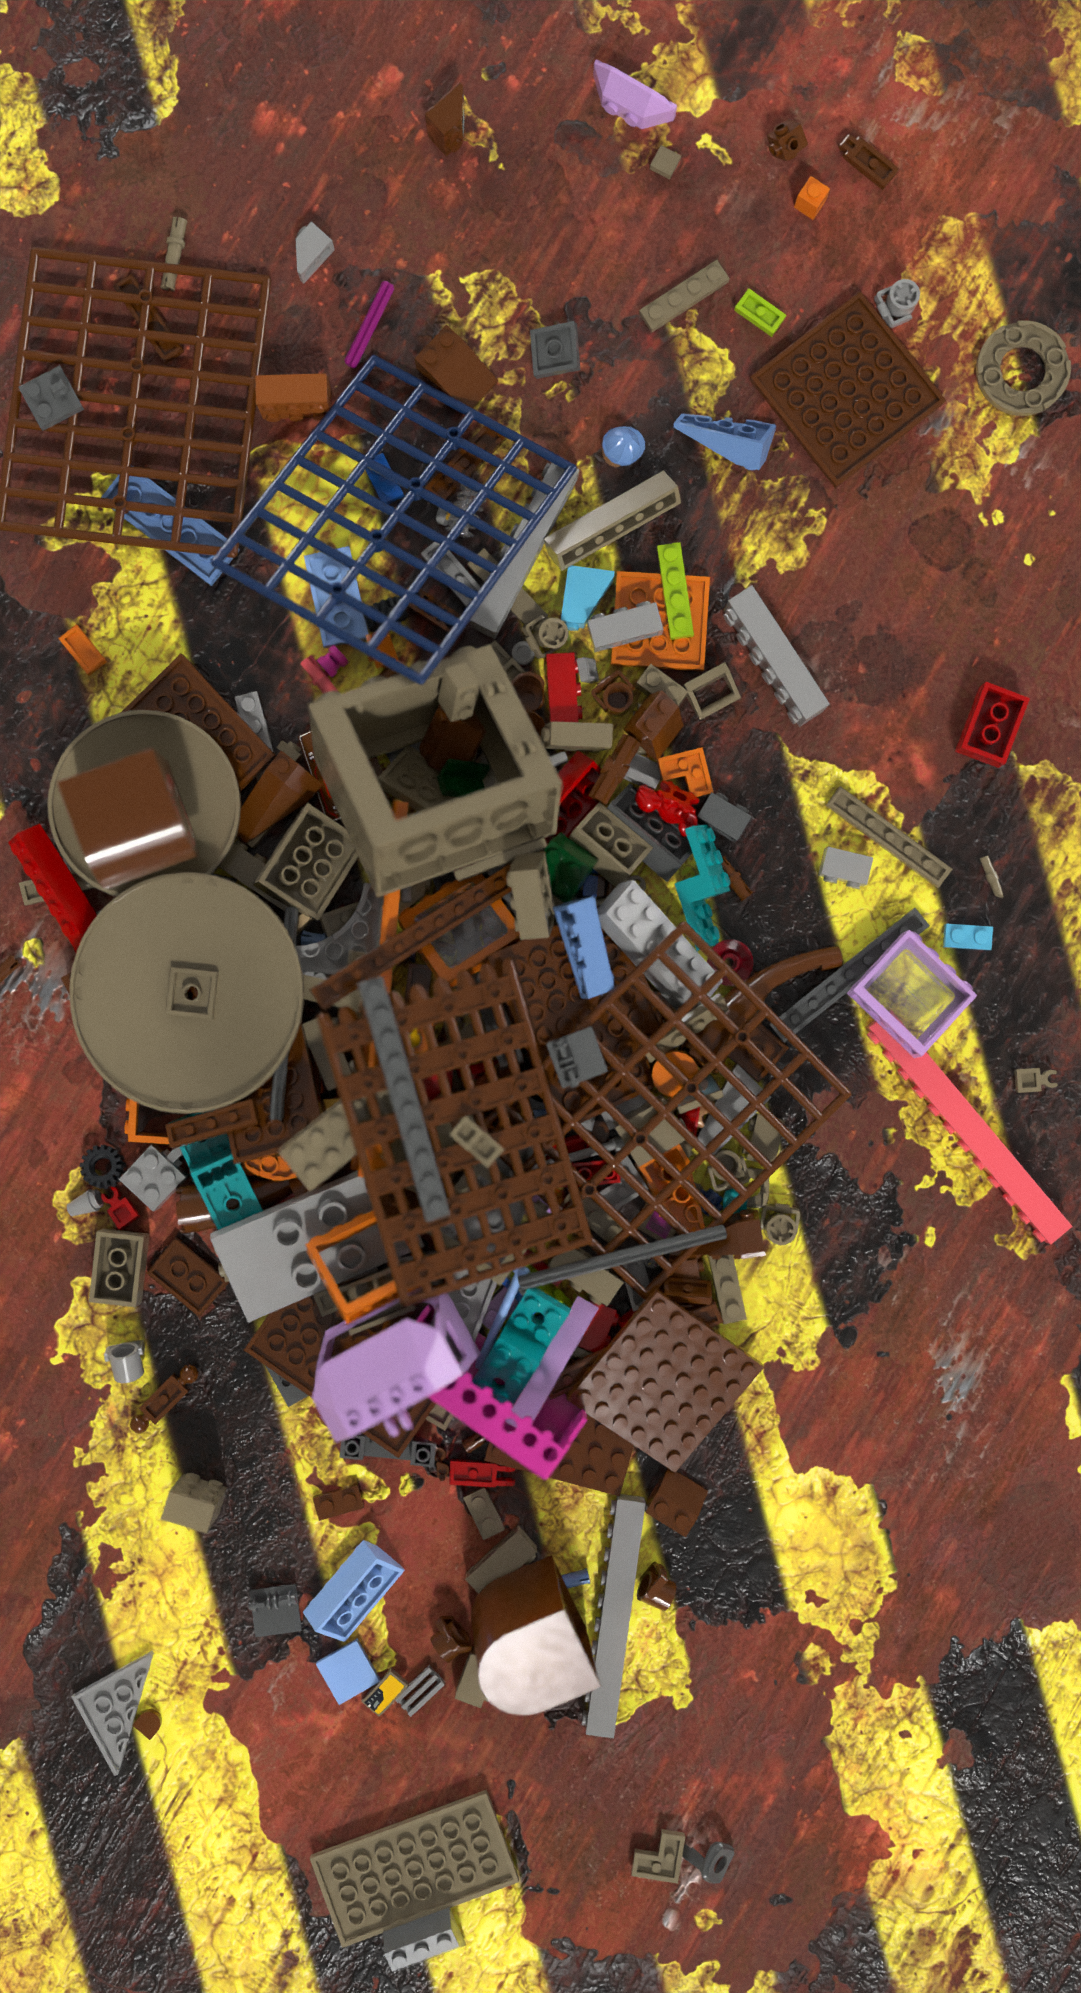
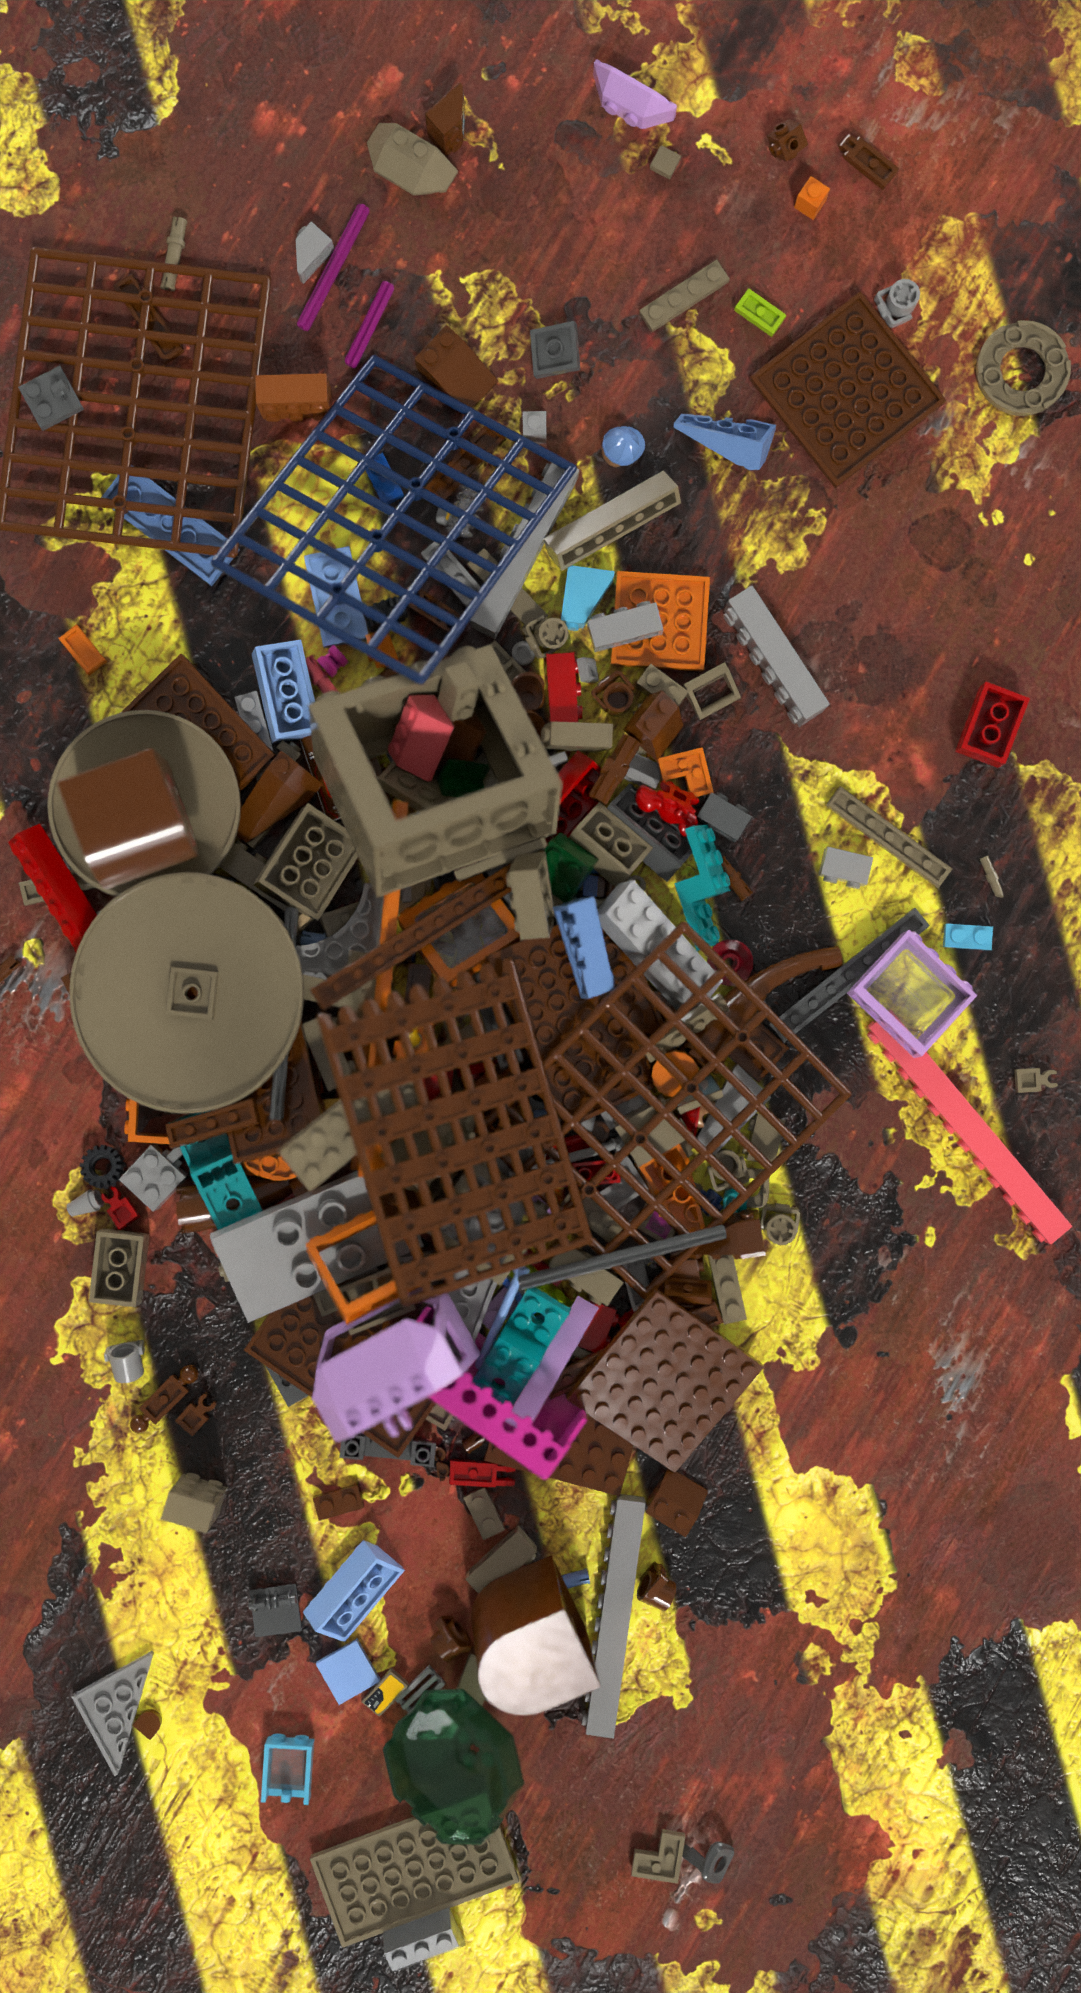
reddish brown tile [146,1236,229,1318] -> none
dark grey plate [357,976,450,1222] -> none
dark tan slope [450,1116,505,1168] -> none
dark grey hinge [546,1026,608,1088] -> none
lime plate [657,542,694,640] -> none
none -> reddish brown plate [175,1392,217,1436]
none -> light blue slope [252,640,315,744]
none -> window [261,1734,315,1805]
none -> magenta axle [297,204,370,331]
none -> dark tan wedge [367,123,458,196]
none -> clear green windscreen [383,1689,525,1845]
none -> coral slope [388,695,454,781]
none -> light grey brick [523,411,546,444]

